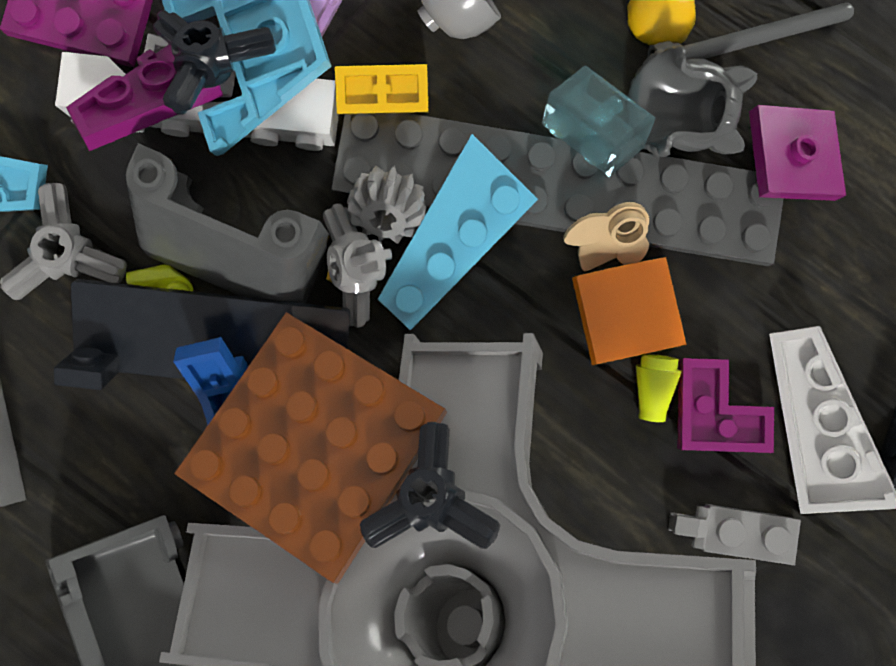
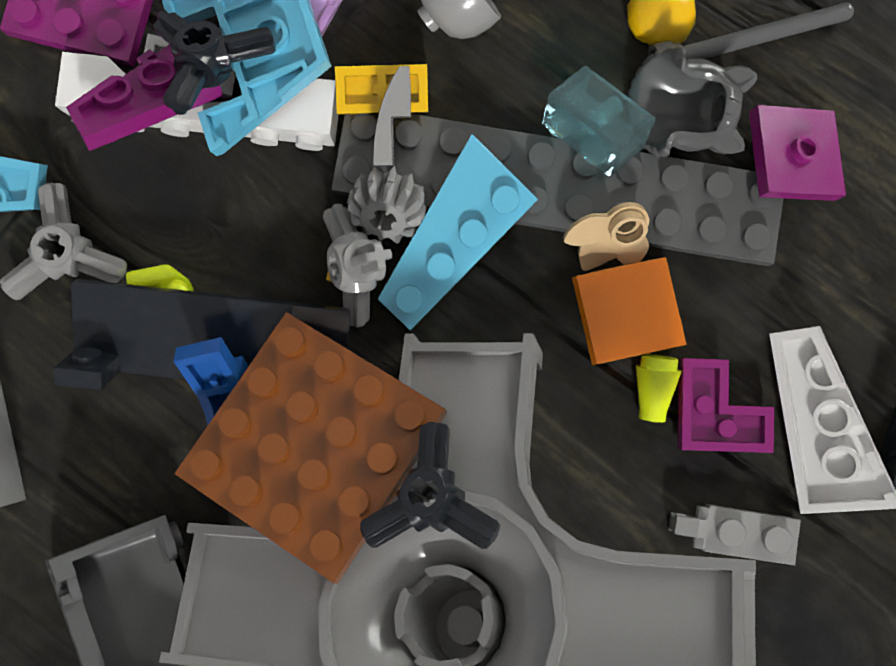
dark grey windscreen [126,143,332,303] -> none
none -> light grey slope [373,66,411,166]

